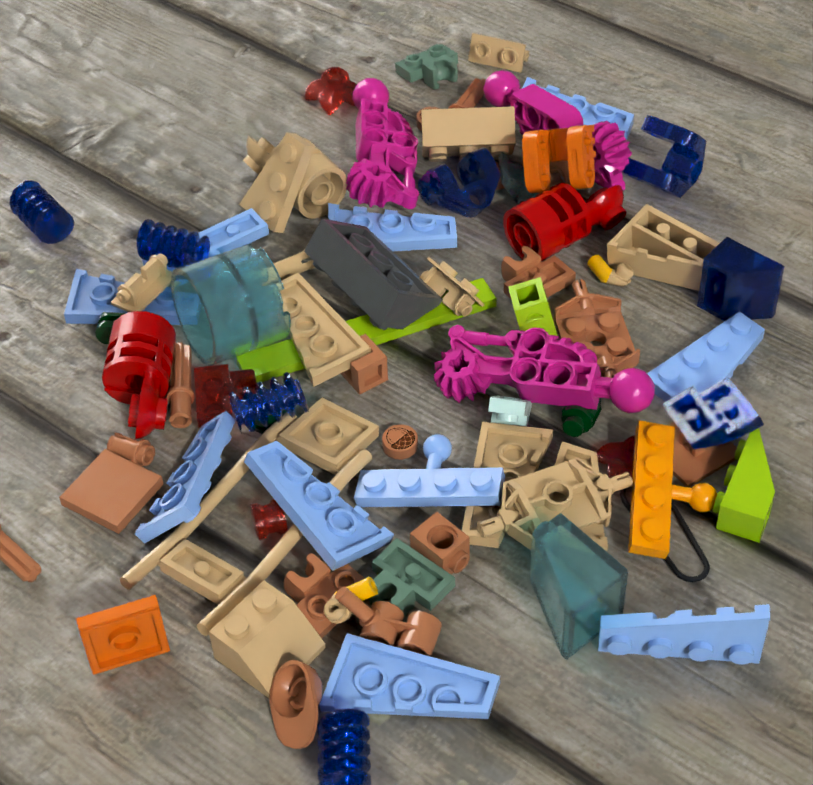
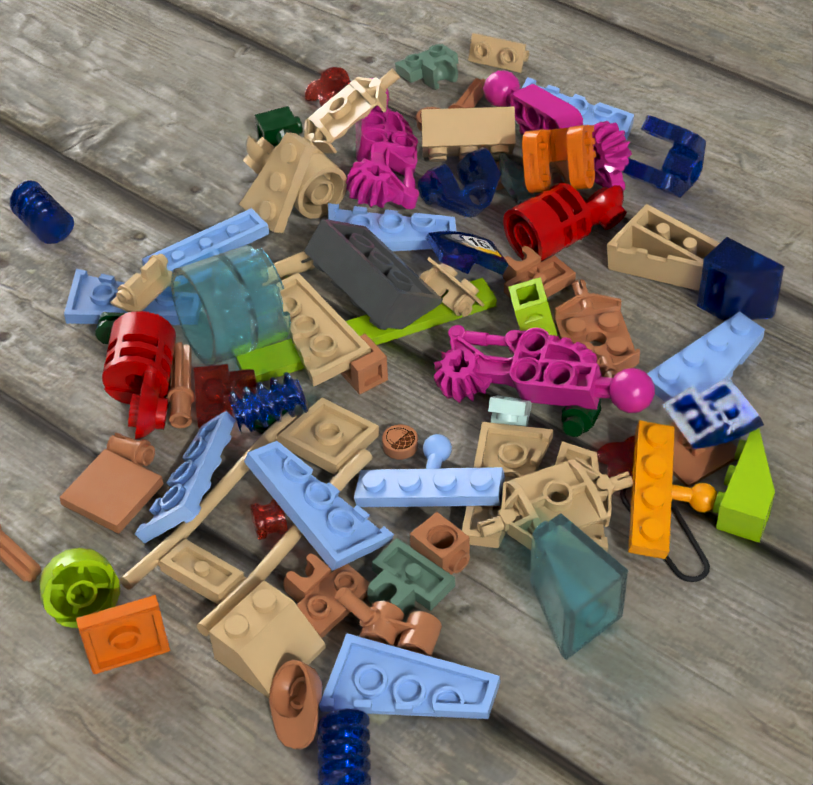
clear blue piece [137,219,210,273] -> none
arm [324,577,378,624] -> none
arm [587,255,634,287] -> none
light blue wing [598,604,770,665] -> none
none -> lime cylinder [39,548,120,628]
none -> dark green brick [255,106,303,147]
none -> tan plate [303,68,400,154]
none -> clear blue slope [426,231,509,275]

